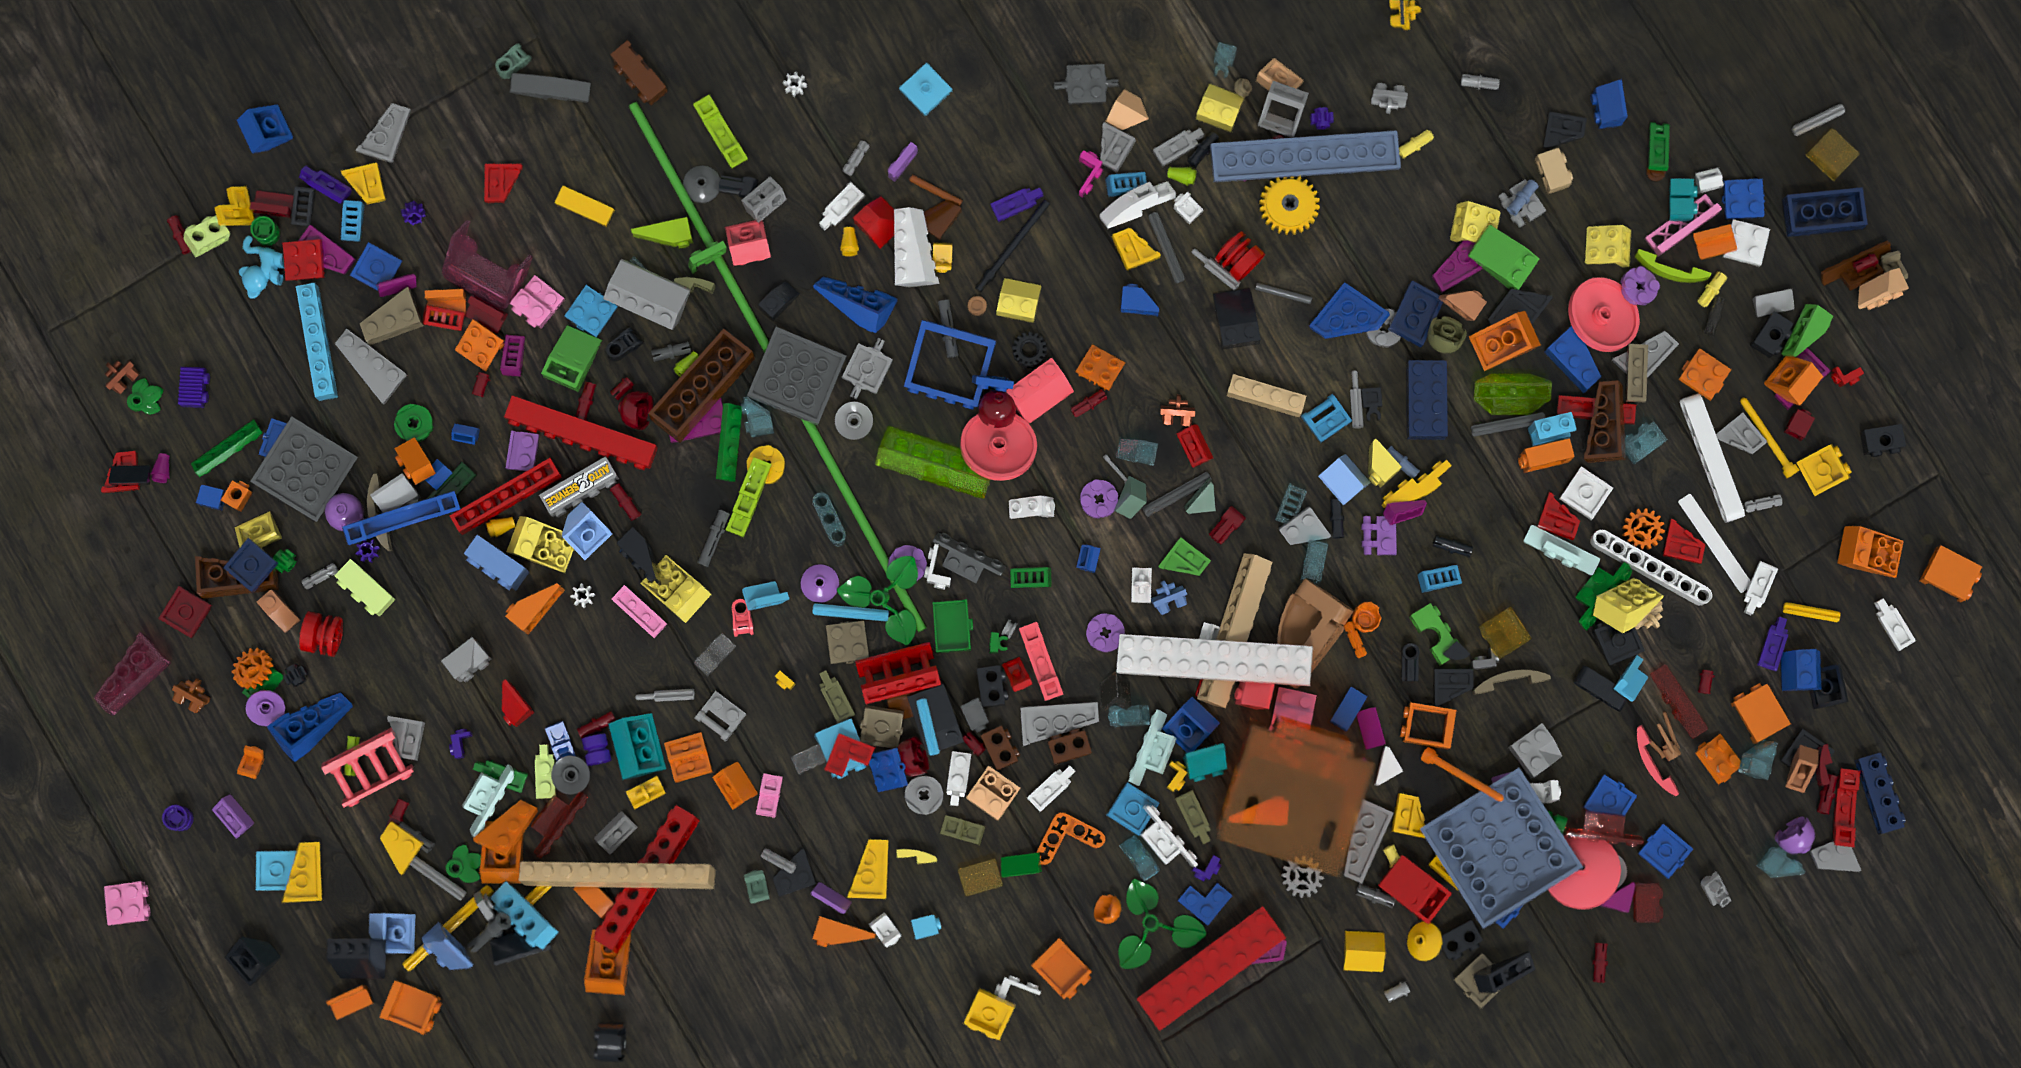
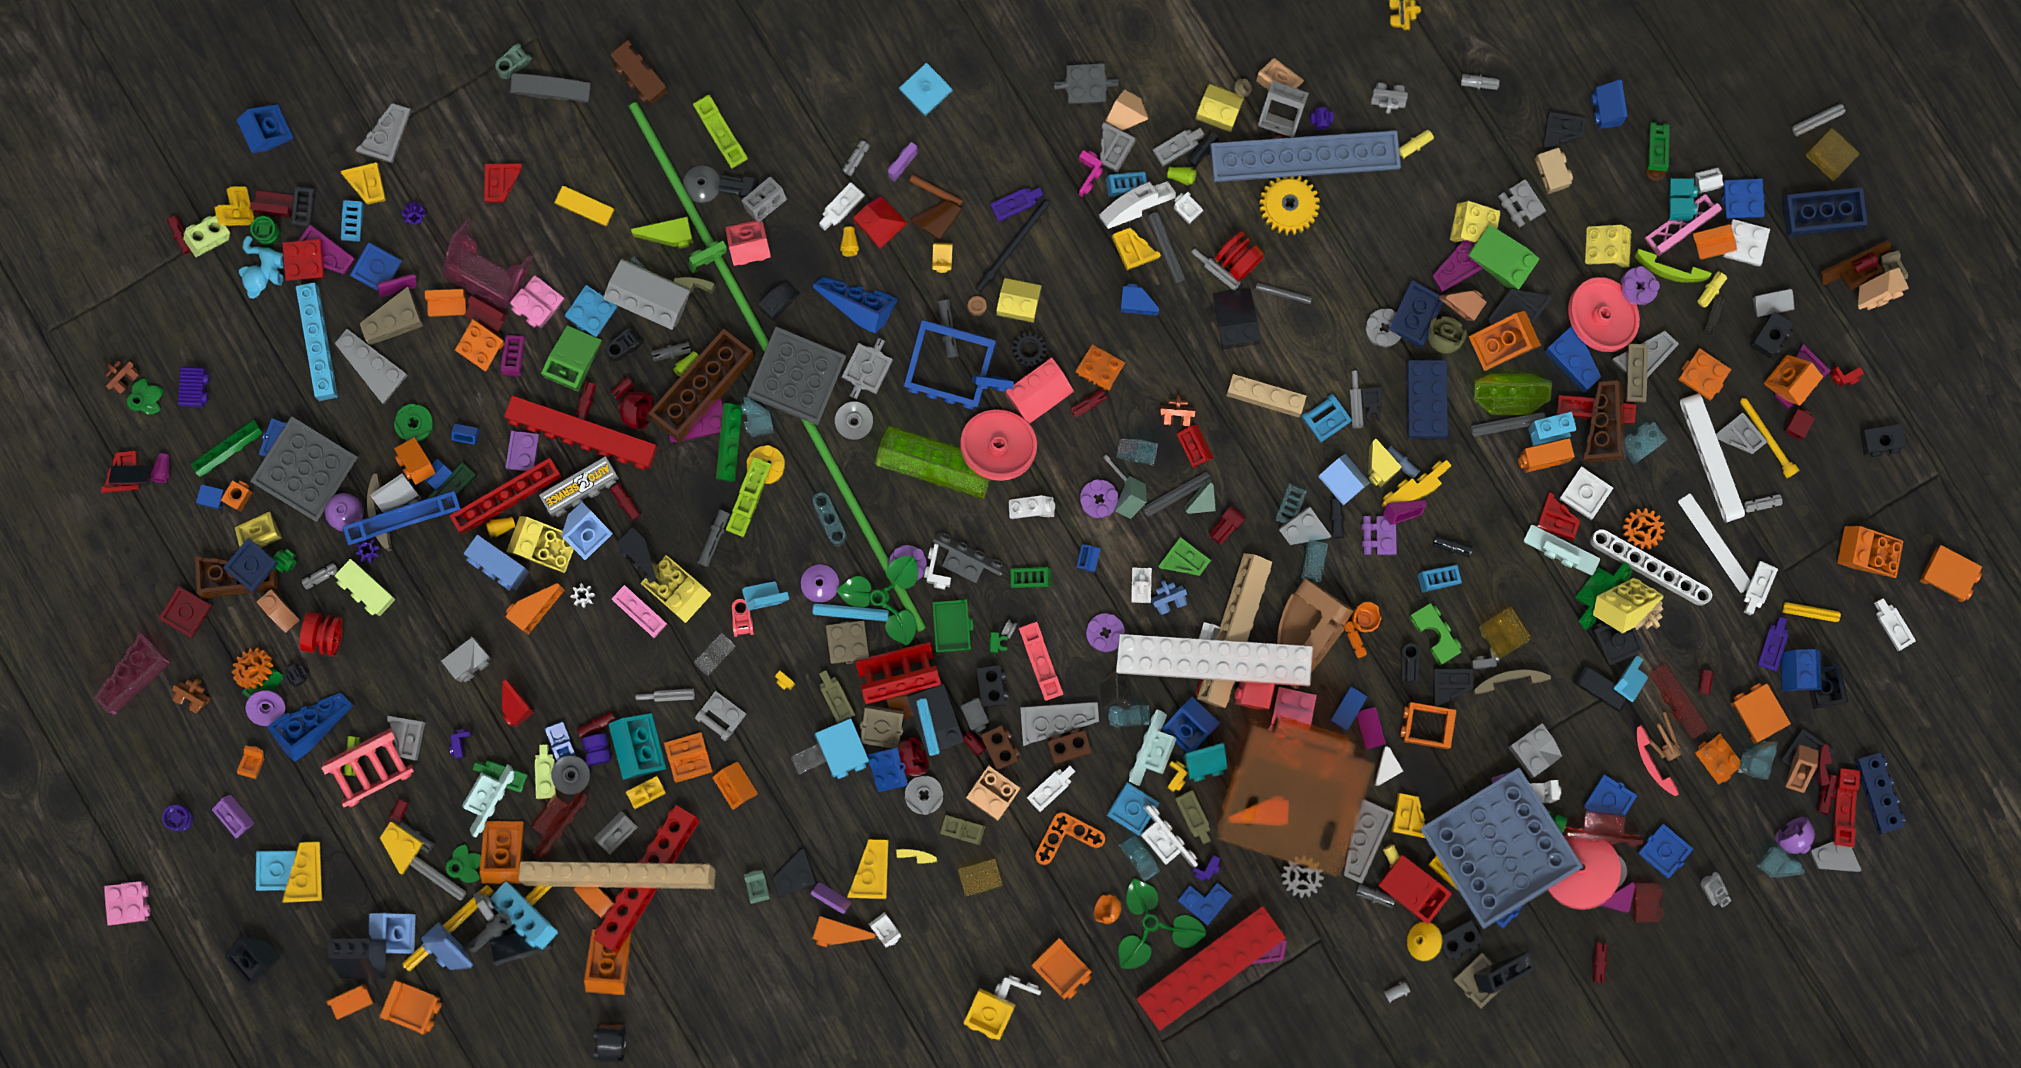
dark purple hinge [299,166,352,204] -> none
red slope [422,304,465,331] -> none
dark red pin [471,372,490,397] -> none
orange wing [473,800,538,858] -> none
bright pink slope [756,774,783,818] -> none
light grey axle [761,848,796,873] -> none
white gear [783,72,807,97] -> none
red plate [824,733,875,777] -> none
white wedge [894,207,939,287] -> none
medium azure brick [911,915,942,940] -> none
white hinge [947,751,971,806] -> none
dark red cylinder [978,390,1016,428] -> none
green slope [1001,852,1042,878] -> none
red slope [1002,657,1032,692] -> none
clear light blue plate [1214,43,1237,78] -> none
blue plate [1309,282,1390,339] -> none
yellow slope [1344,931,1385,972] -> none
orange piece [1421,747,1504,802] -> none
black tile [1442,641,1470,660] -> none
sand blue pin [1507,180,1539,216] -> none
red wing [1663,519,1705,564] -> none
bright green slope [1782,304,1833,357] -> none
yellow plate [1796,444,1852,496] -> none

